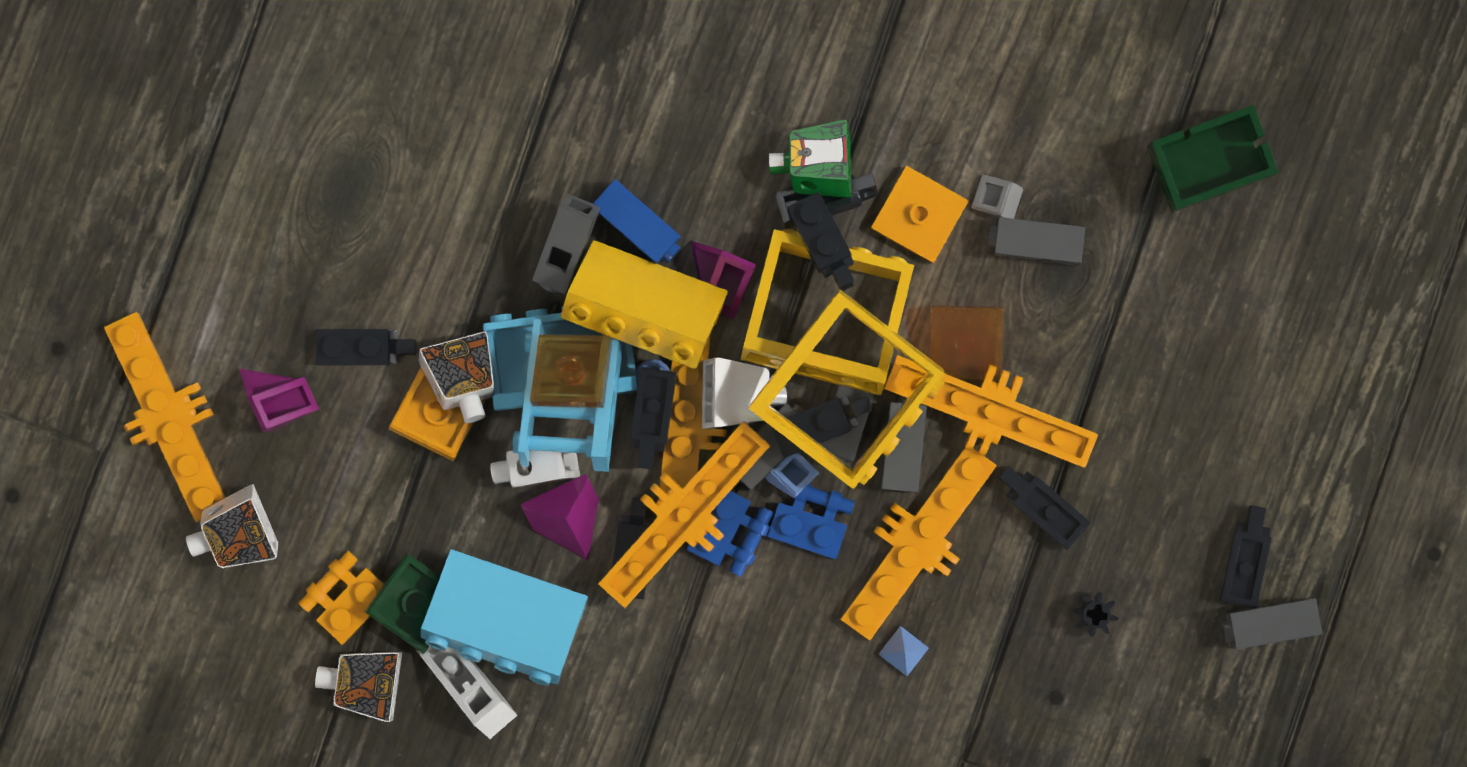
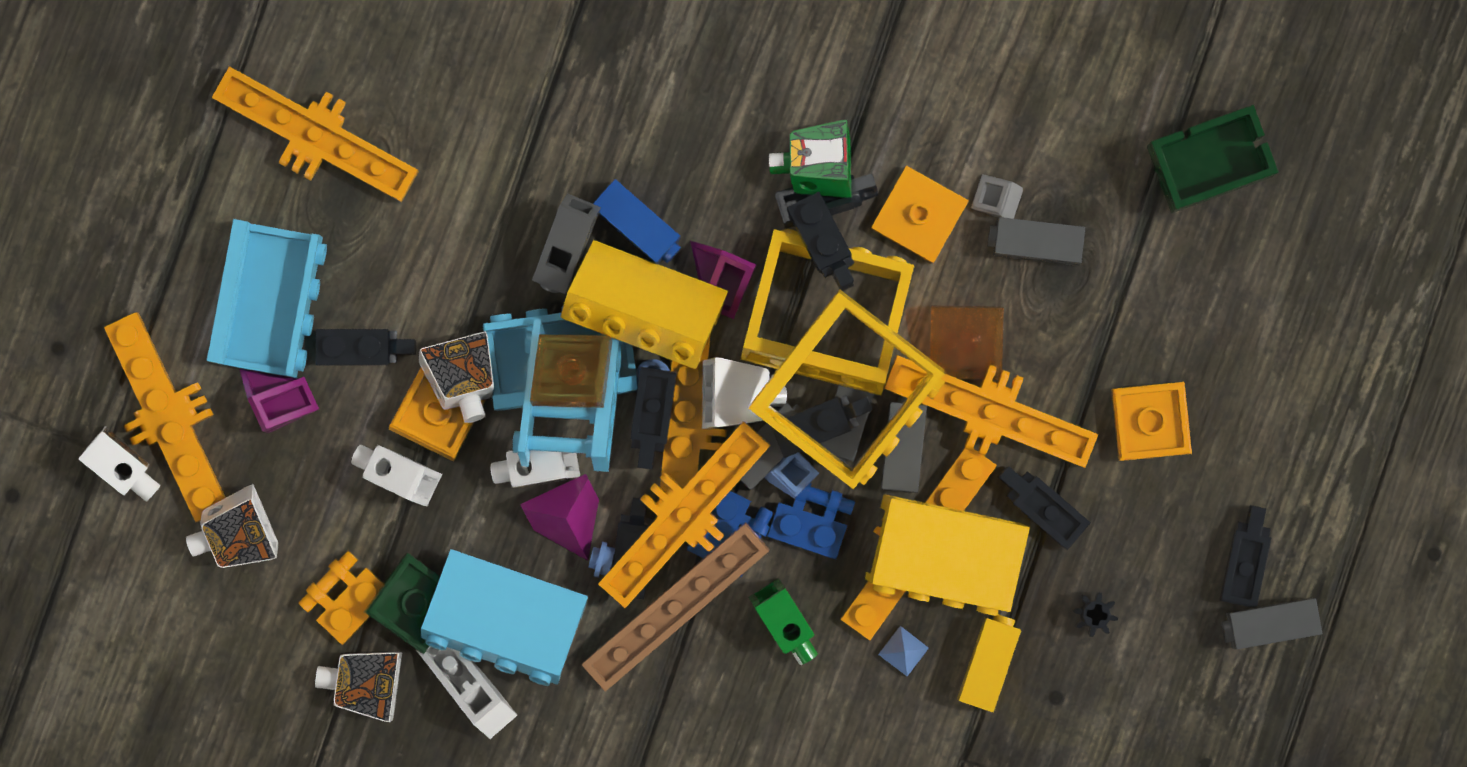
none -> white torso [79,426,161,502]
none -> medium azure panel [207,219,327,378]
none -> light orange hinge [212,66,419,202]
none -> white torso [351,445,442,507]
none -> medium nougat plate [581,522,770,692]
none -> medium blue plate [588,541,616,578]
none -> green torso [748,578,818,665]
none -> yellow panel [865,494,1030,616]
none -> yellow brick [957,614,1021,712]
none -> light orange plate [1111,382,1192,461]

